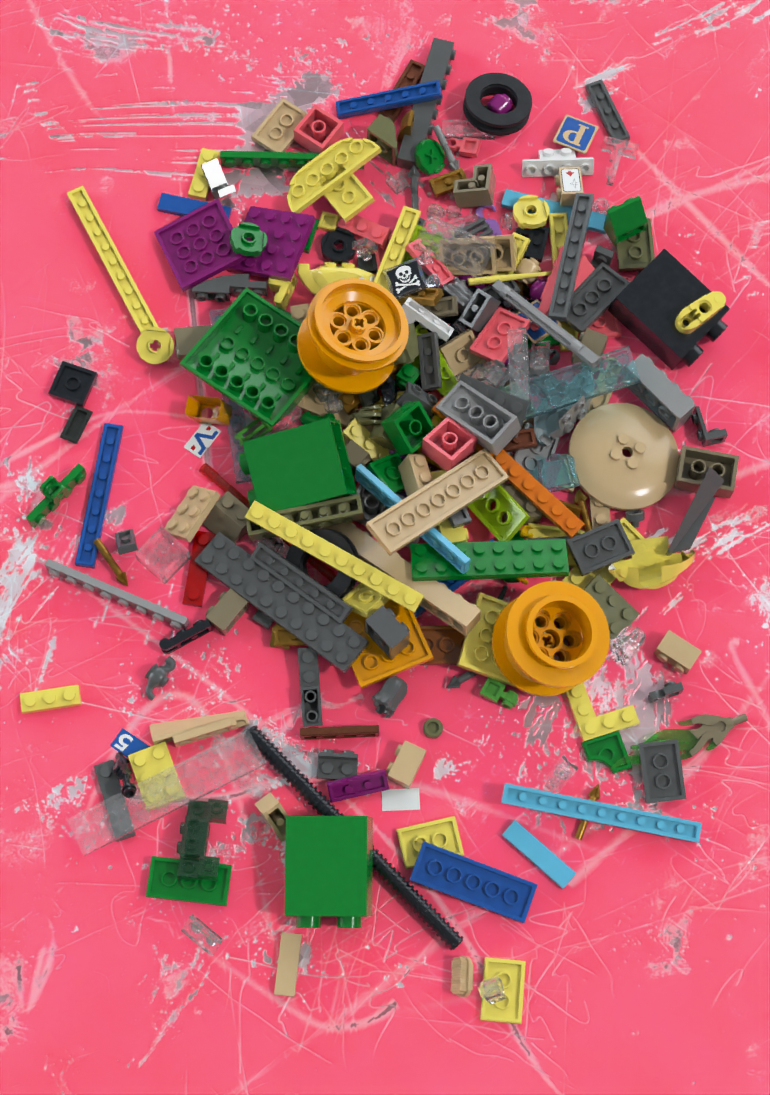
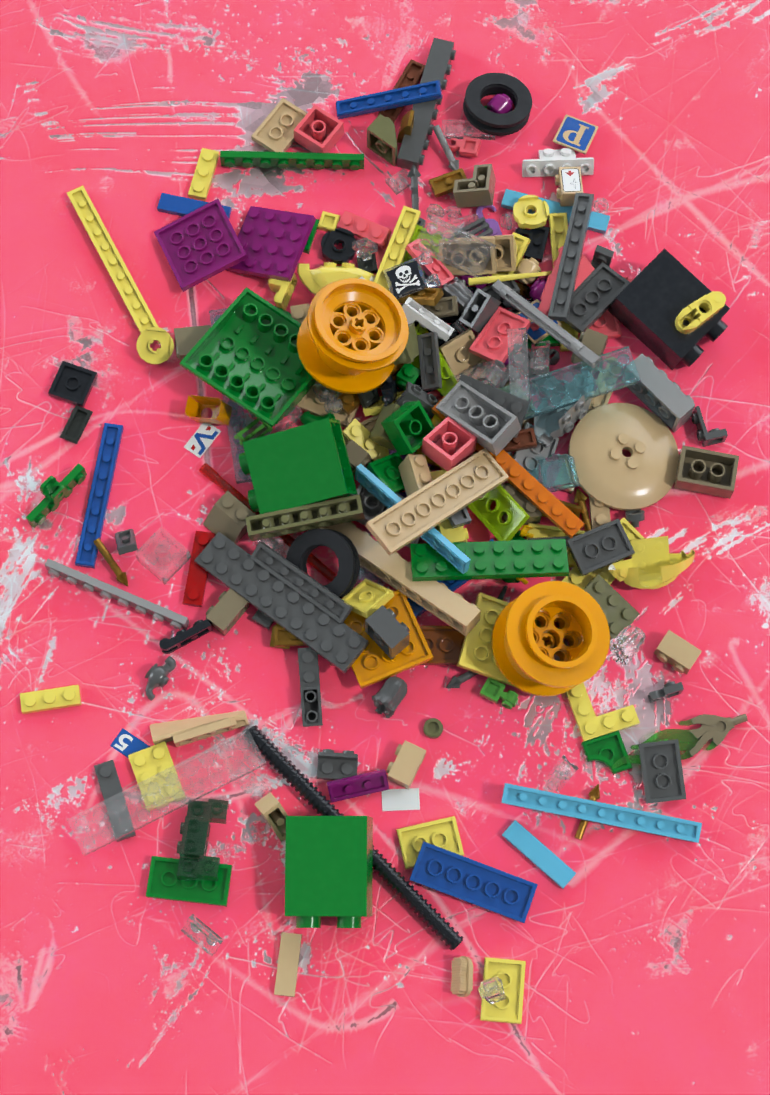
black piece [112,751,136,798] -> none
tan plate [163,485,221,542] -> none
dark grey slope [192,274,268,302] -> none
bracket [201,159,236,199] -> none
green plate [230,222,267,257] -> none
light yellow plate [245,500,424,613] -> none
light yellow plate [287,137,382,222] -> none
copper tile [300,725,379,740] -> none
olive arm [349,405,381,426] -> none
green tile [414,139,445,175] -> none
dark grey tile [585,79,630,146] -> none
clear bracket [601,136,639,186] -> none
green slope [603,196,648,245] -> none
olive plate [616,218,655,272] -> none
dark grey wedge [666,467,724,556] -> none

